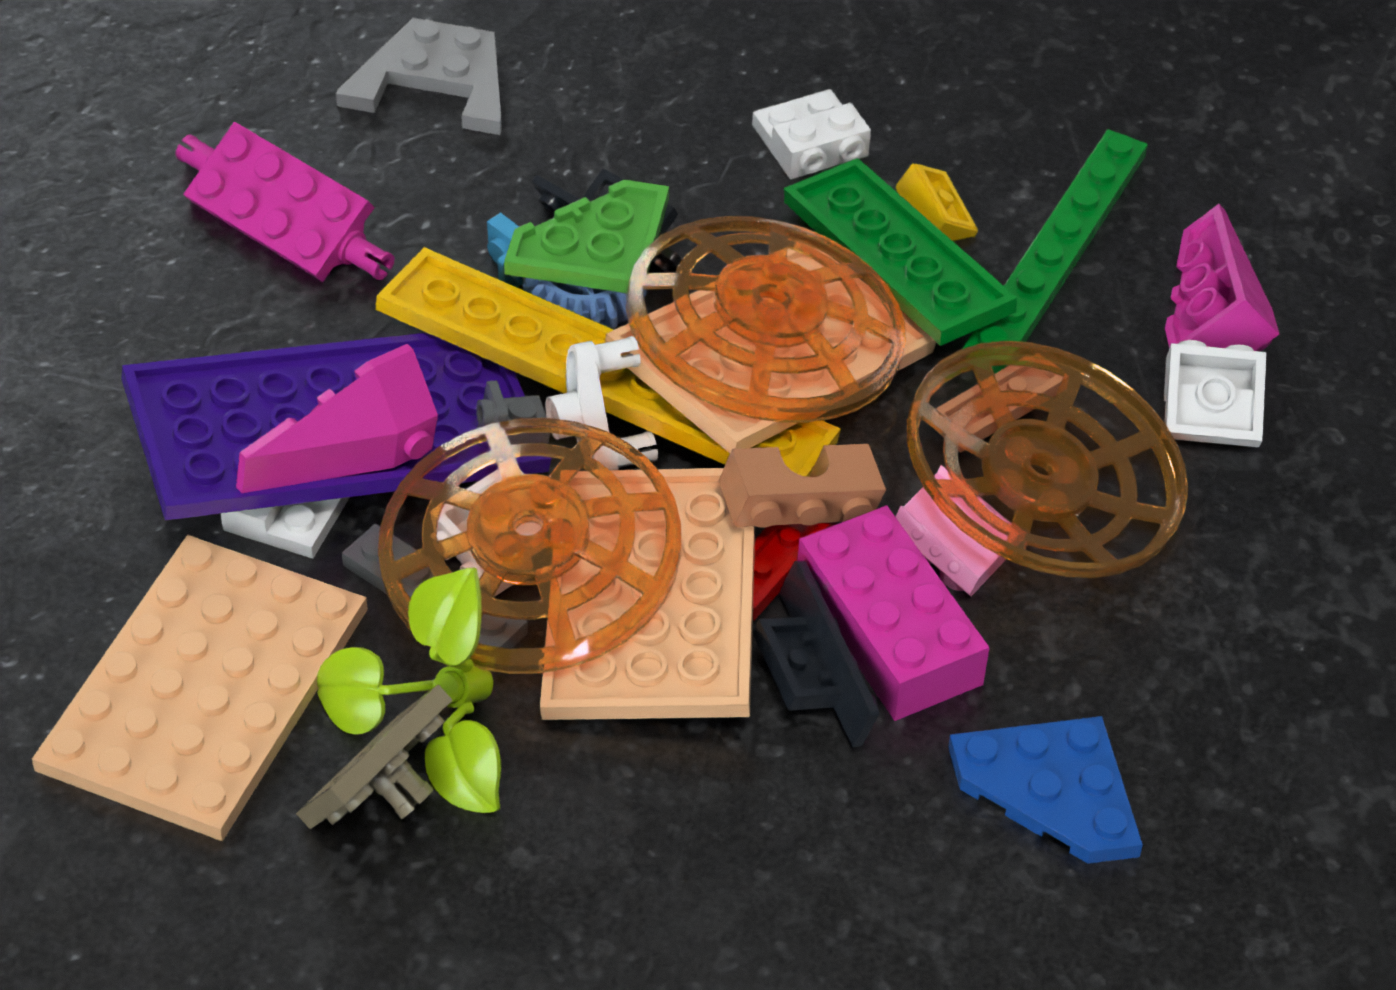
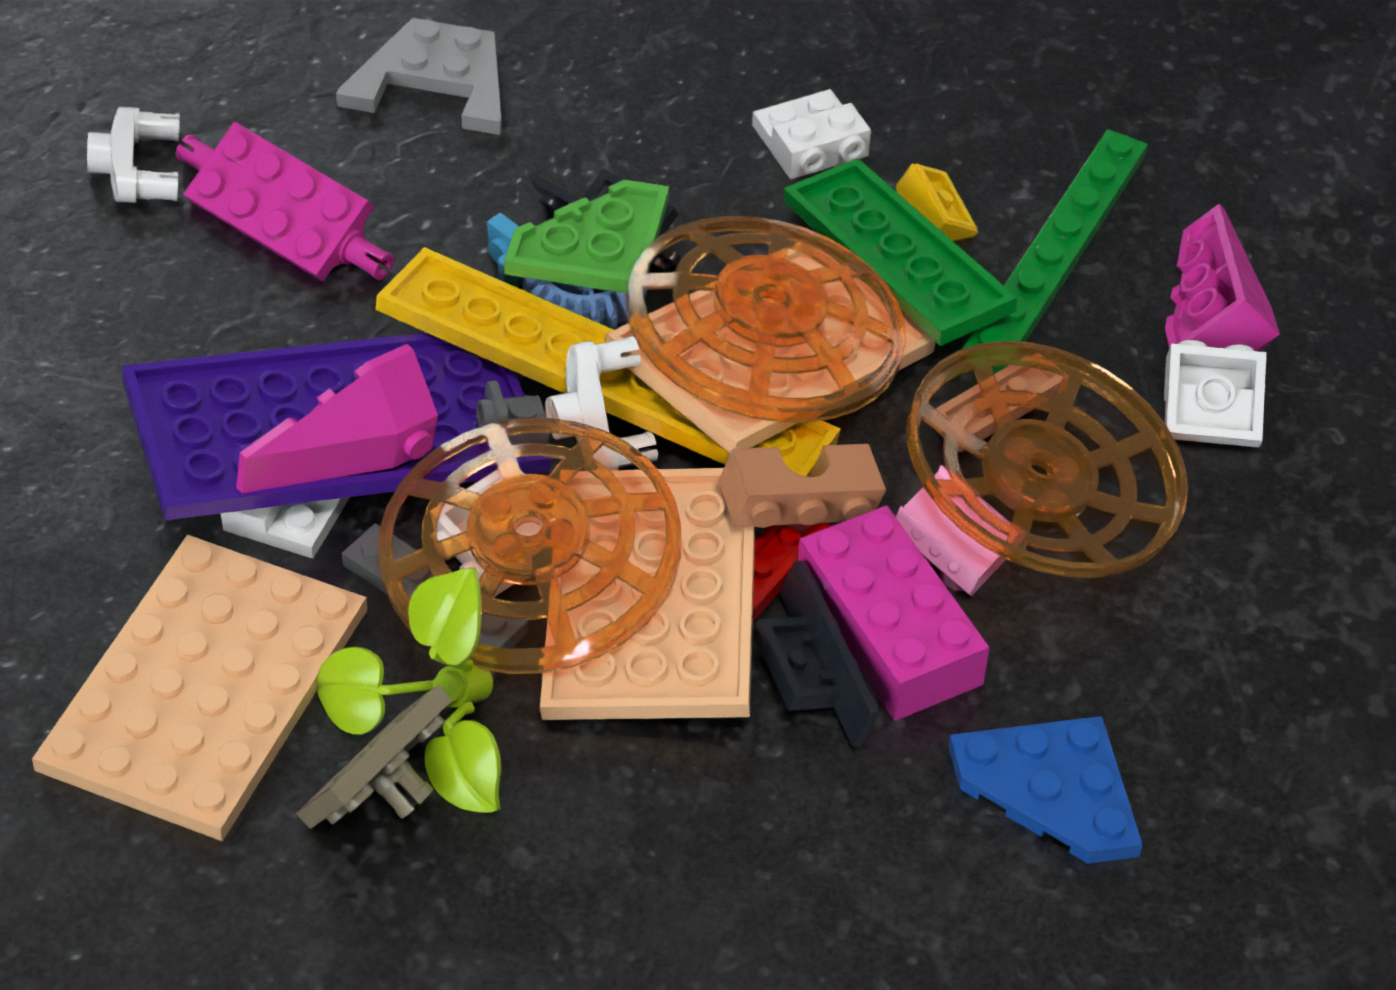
none -> white connector [87,107,179,203]

